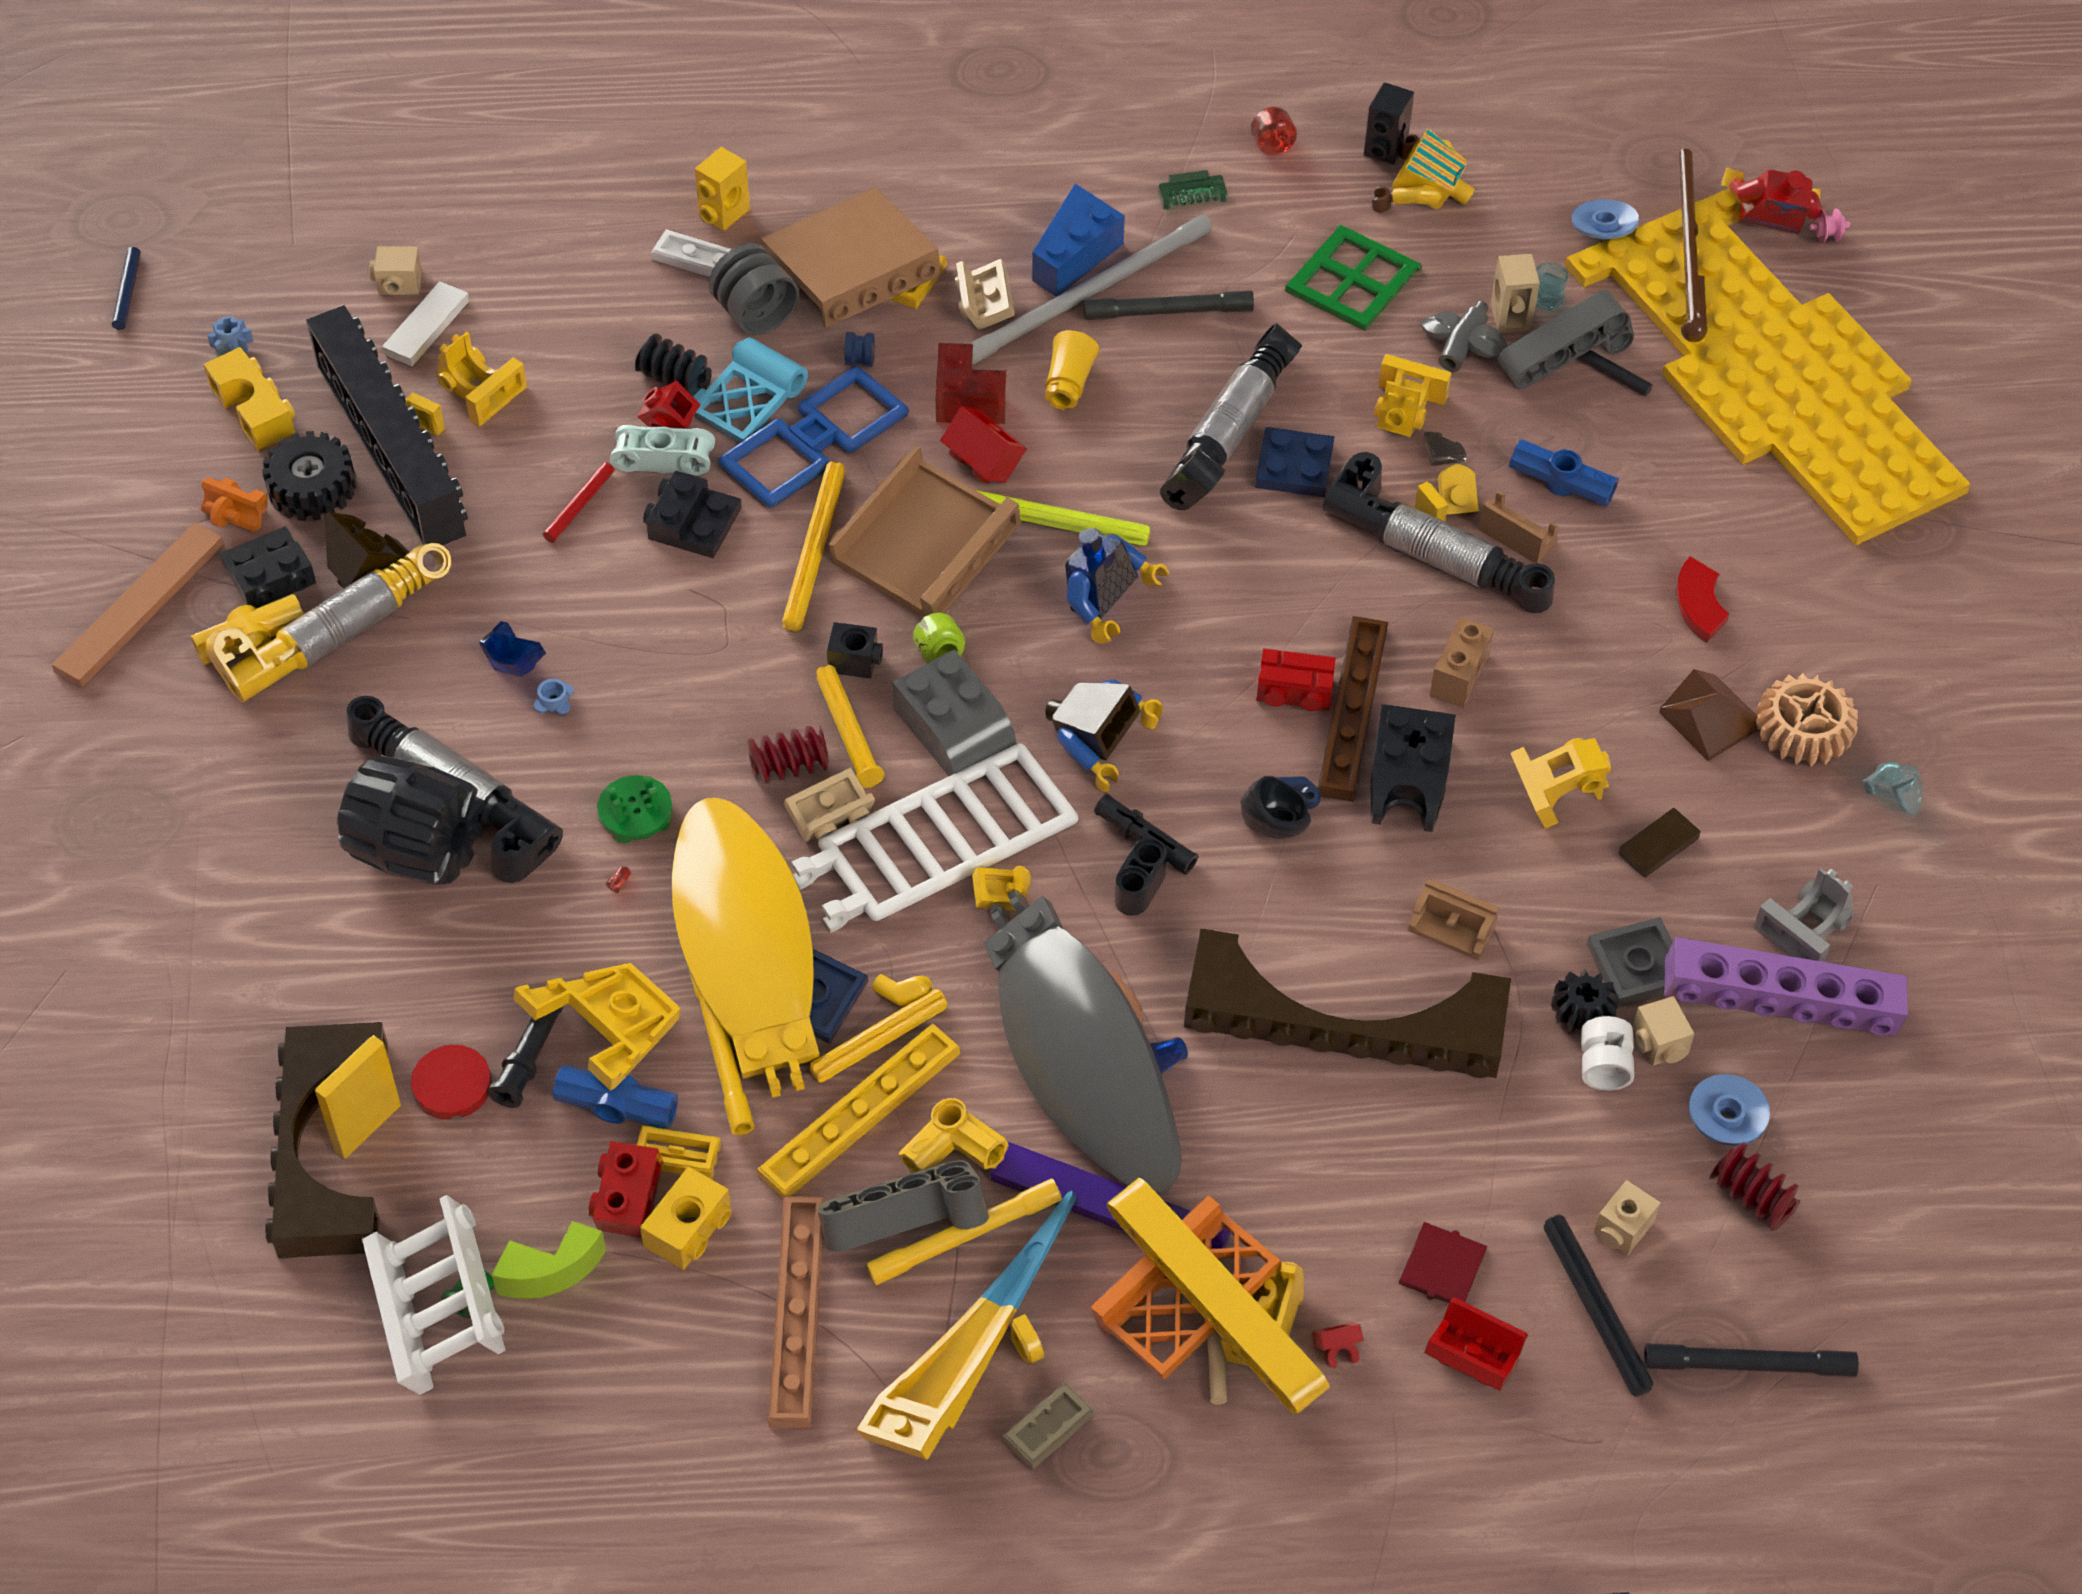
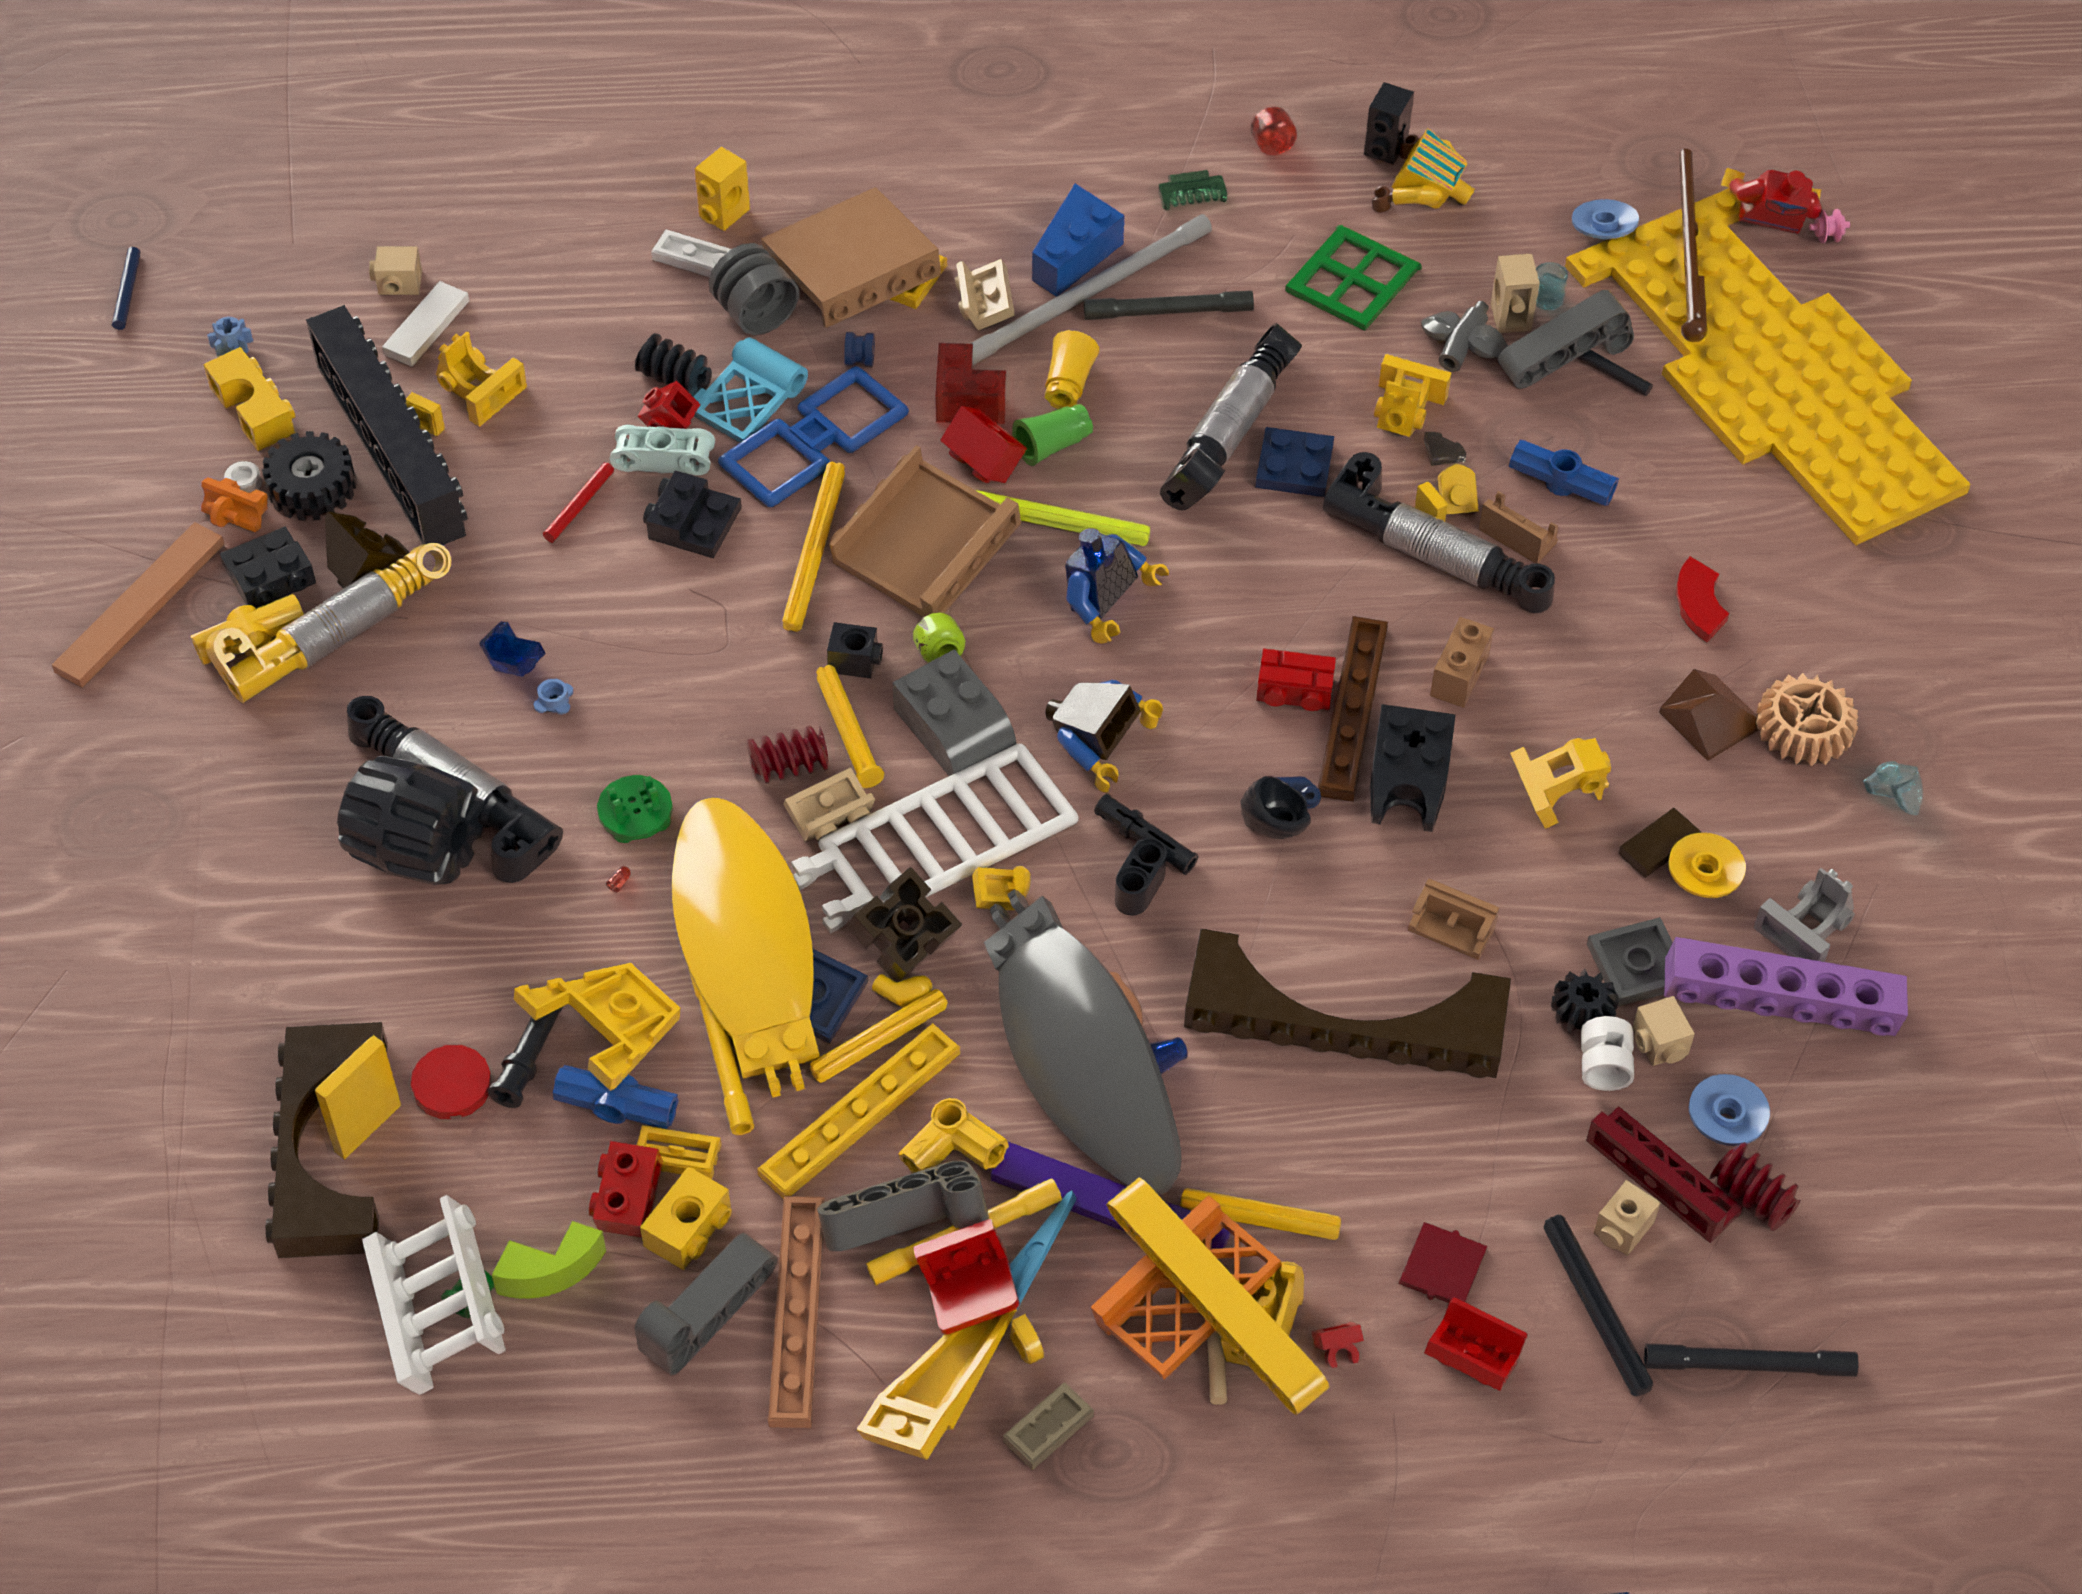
none -> white tile [224,461,262,493]
none -> dark grey beam [634,1233,778,1375]
none -> dark brown brick [846,867,962,982]
none -> red bracket [913,1218,1019,1335]
none -> bright green plant [1012,404,1093,466]
none -> yellow axle [1180,1188,1341,1240]
none -> dark red fence [1586,1106,1743,1243]
none -> yellow dish [1668,833,1746,898]

